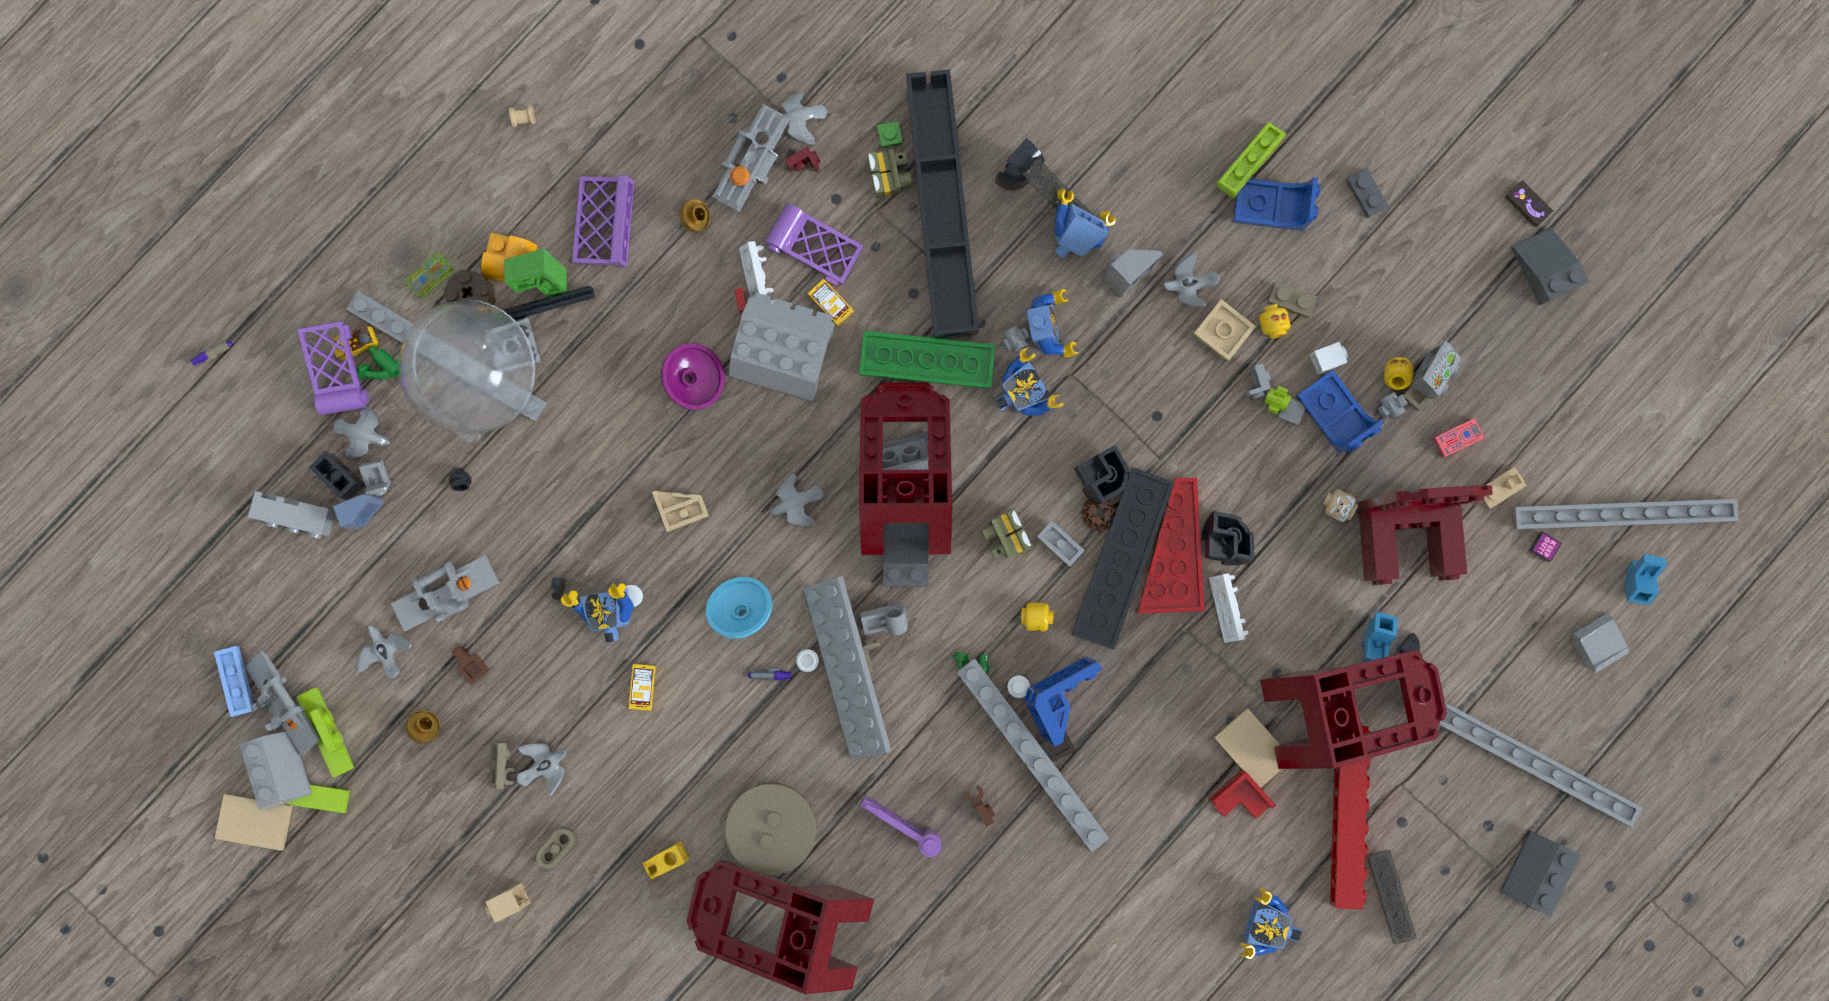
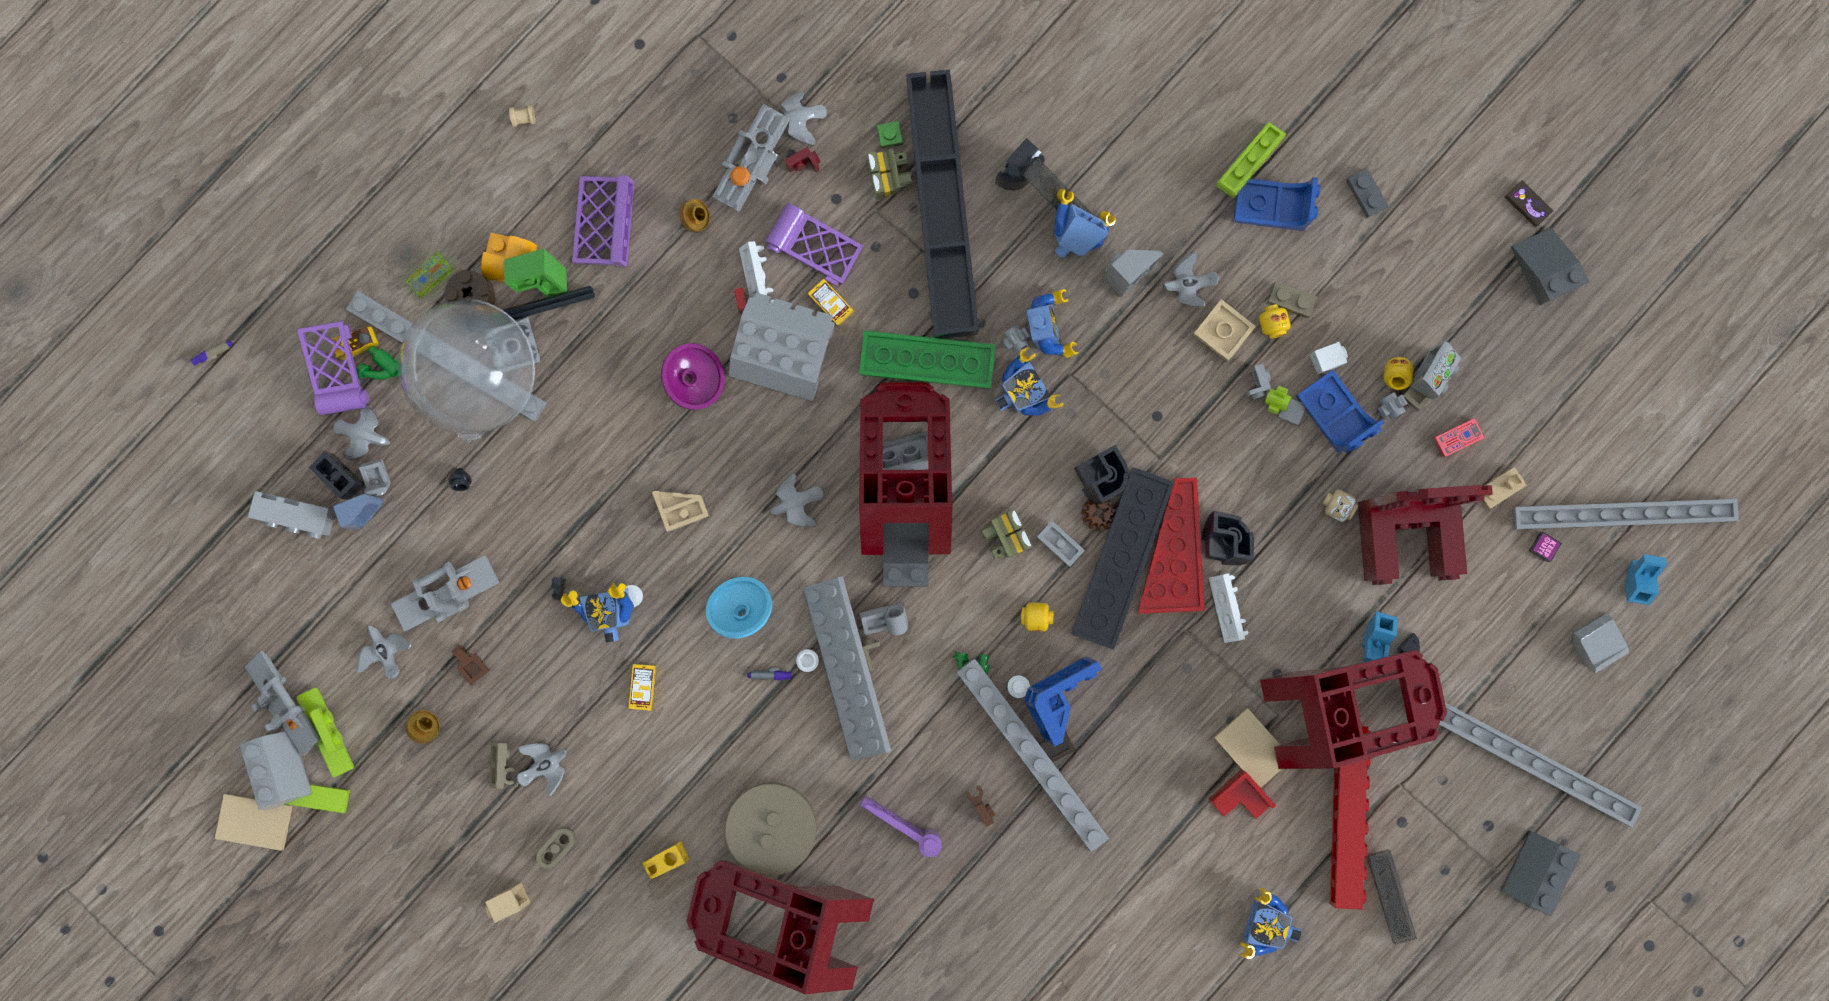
light blue plate [214,646,254,717] -> none

